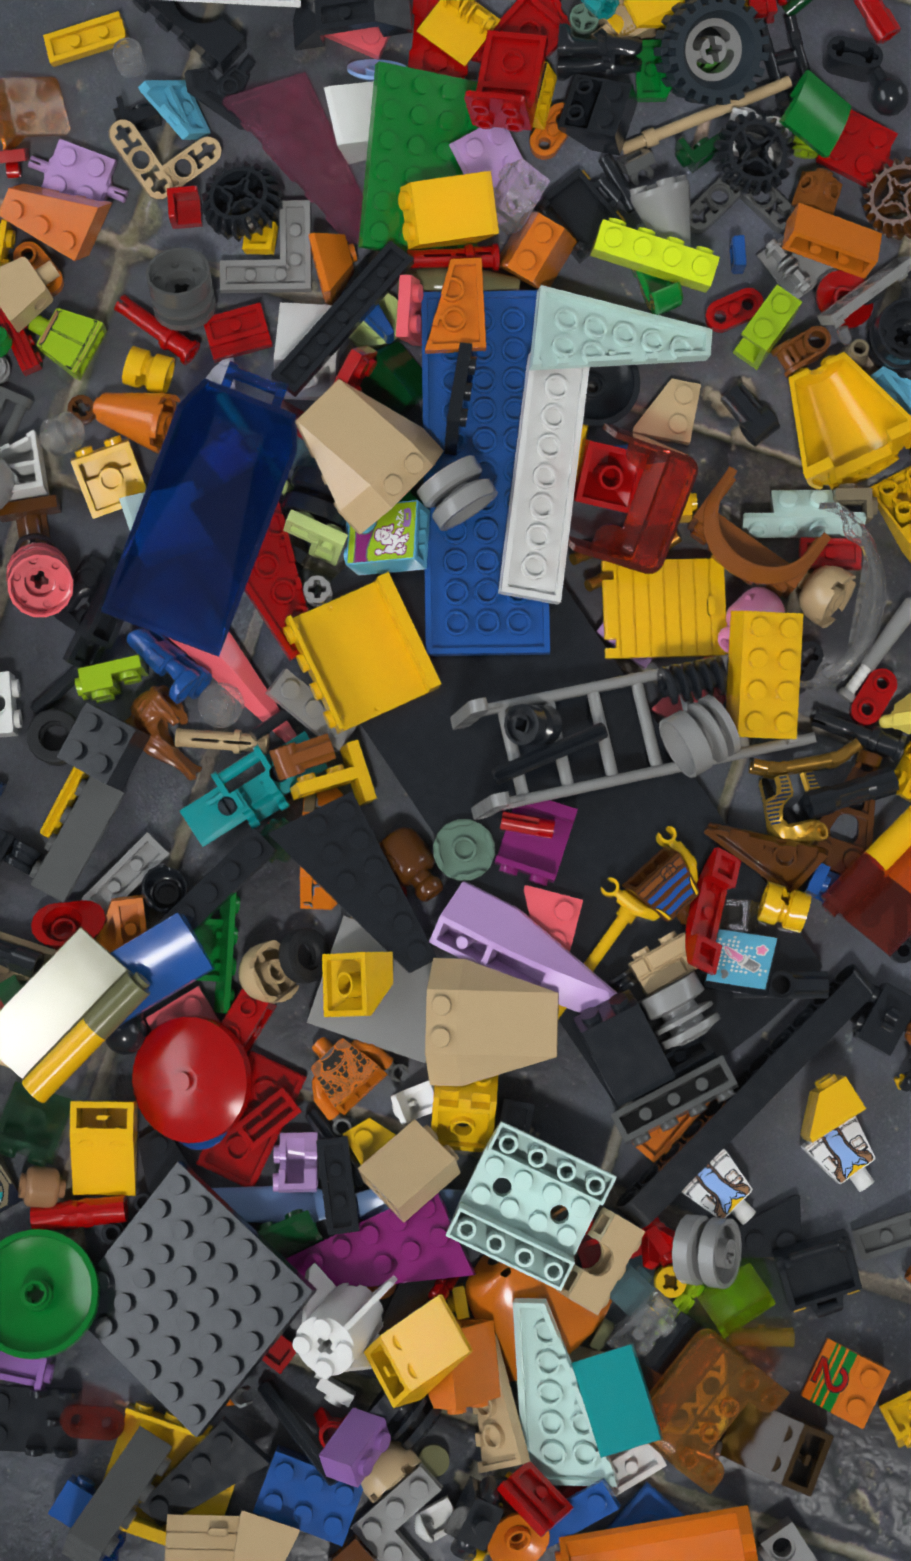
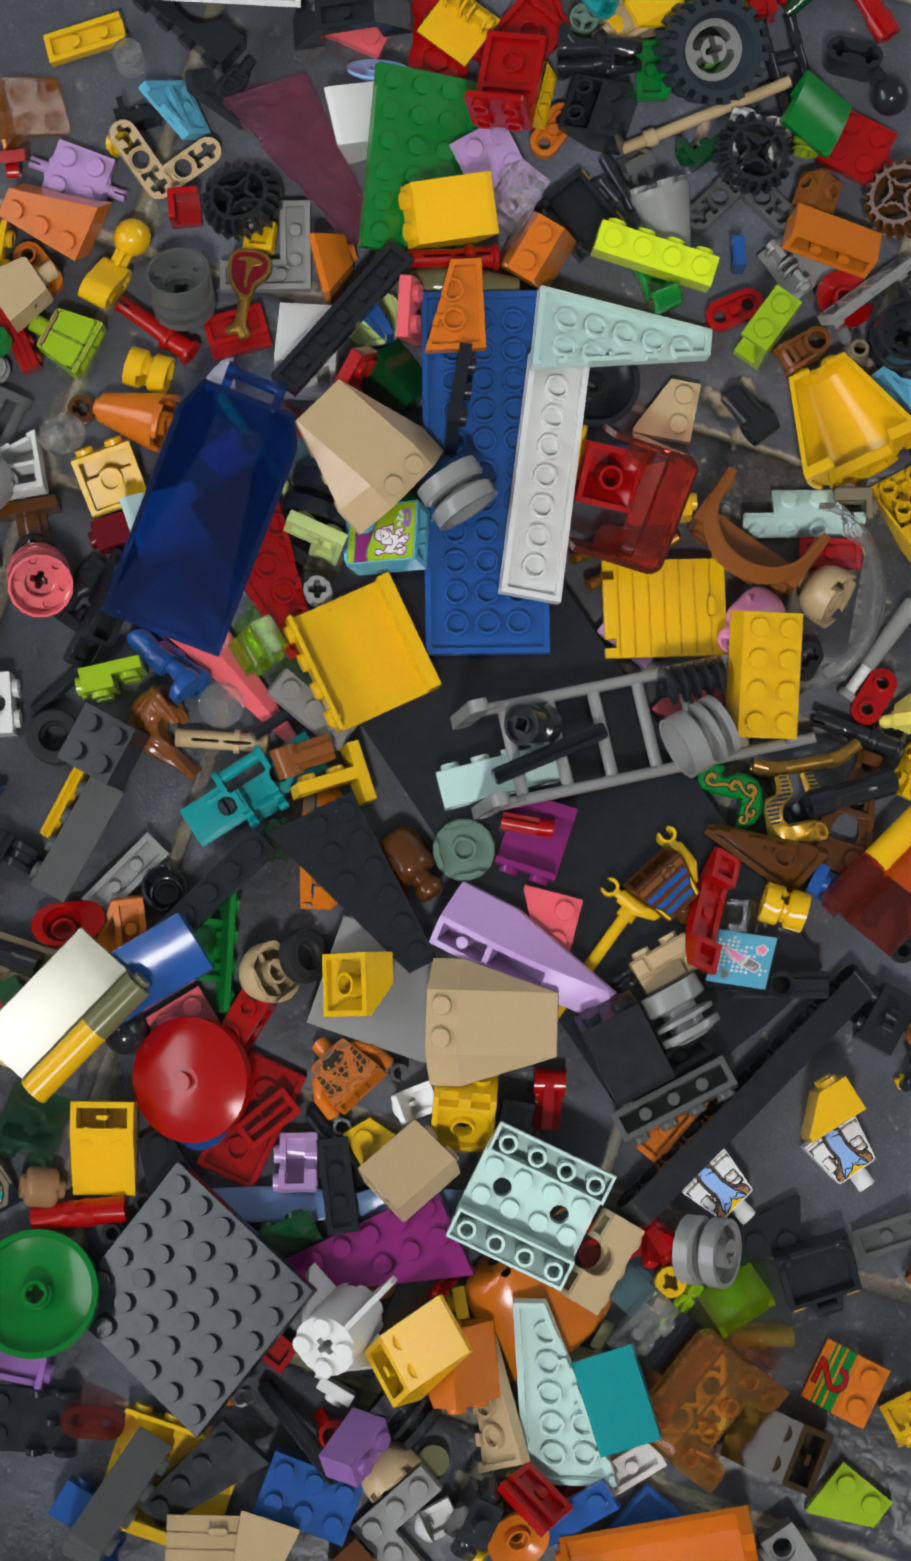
none -> yellow beam [78,218,151,310]
none -> dark red brick [88,511,135,556]
none -> yellow plate [106,128,131,158]
none -> pearl gold piece [225,248,272,341]
none -> clear neon green brick [227,614,289,677]
none -> light aqua brick [436,745,561,811]
none -> red piece [532,1066,567,1130]
none -> green animal [695,764,763,830]
none -> lime wing [804,1460,893,1528]

